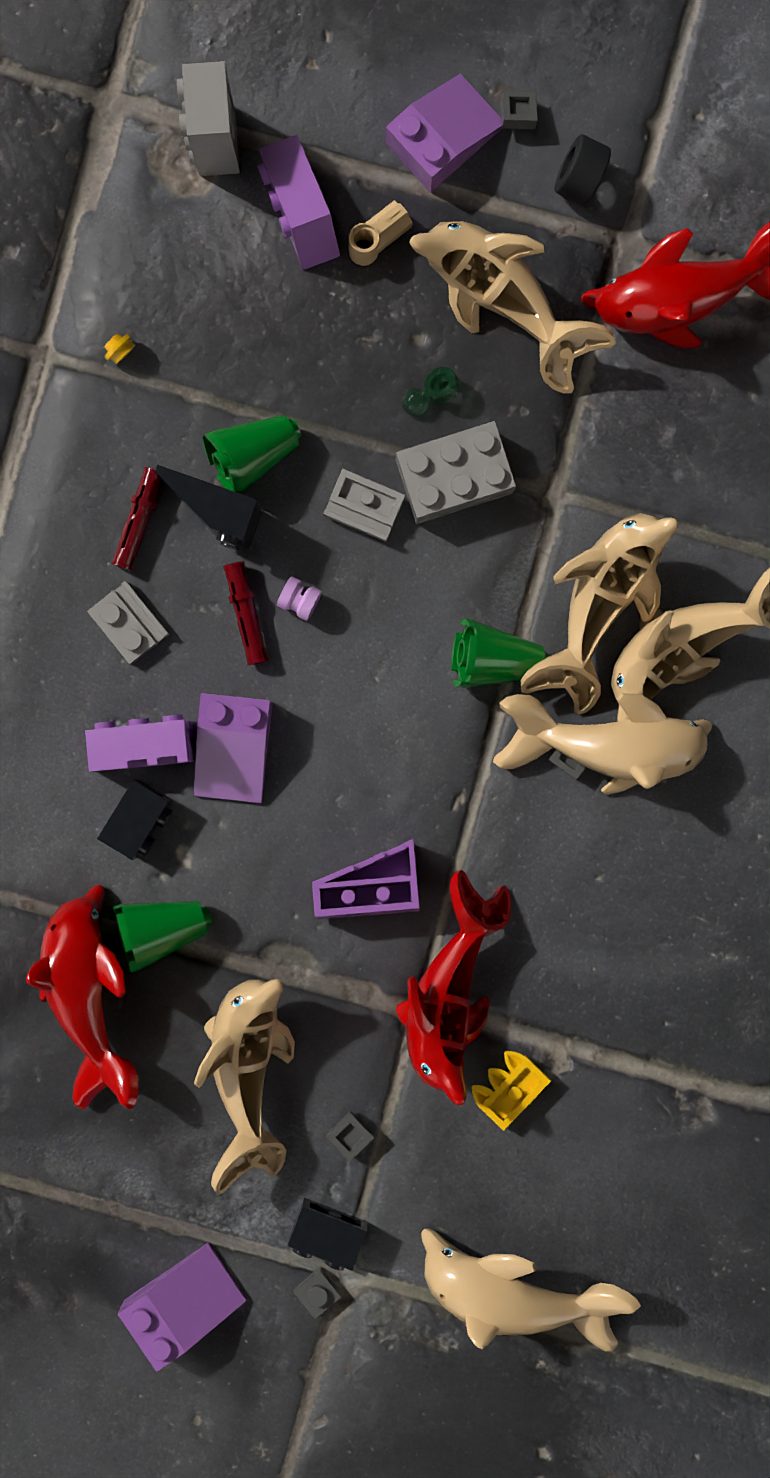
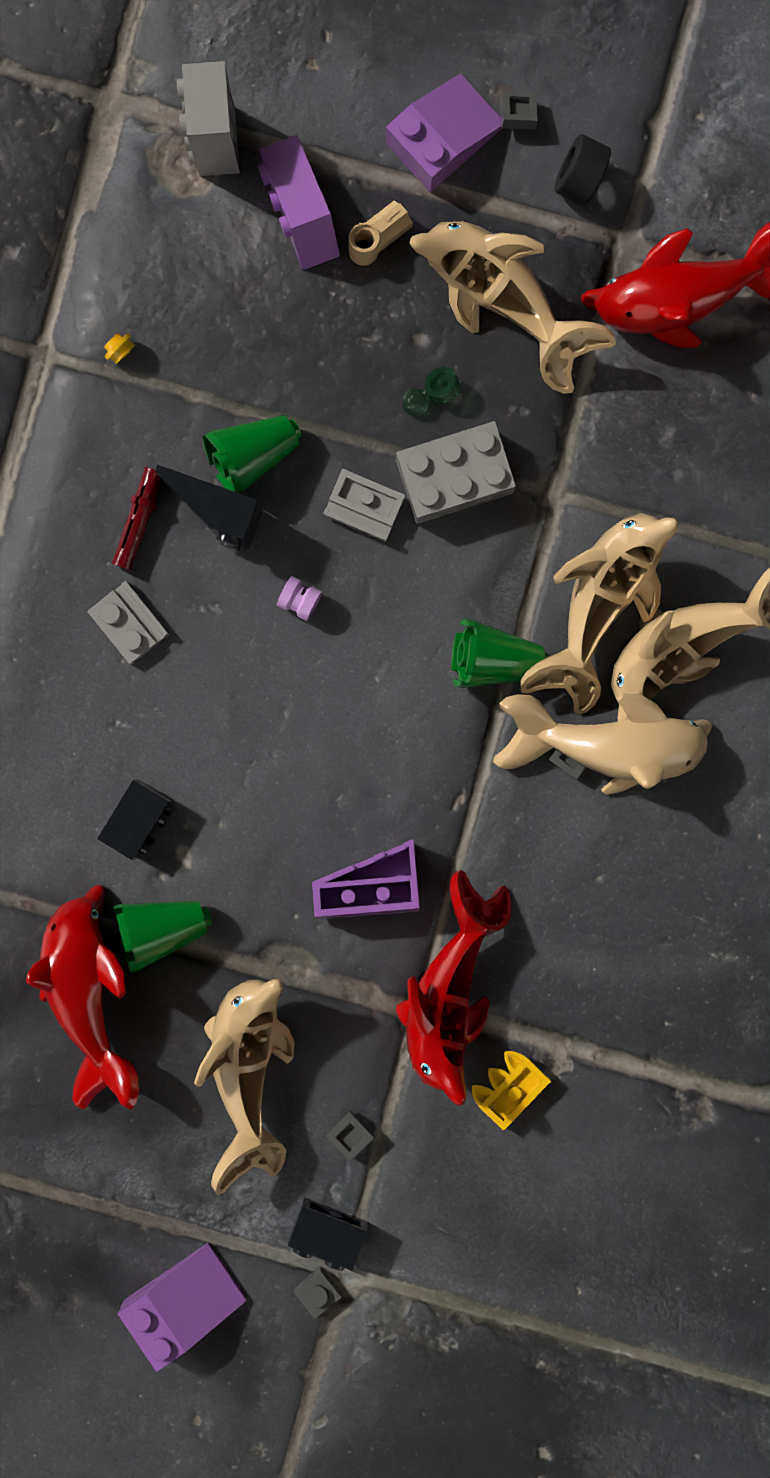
medium lavender wedge [85,715,196,772] -> none
medium lavender slope [194,693,273,803] -> none
dark red pin [223,561,269,666] -> none
tan animal [421,1228,641,1351] -> none

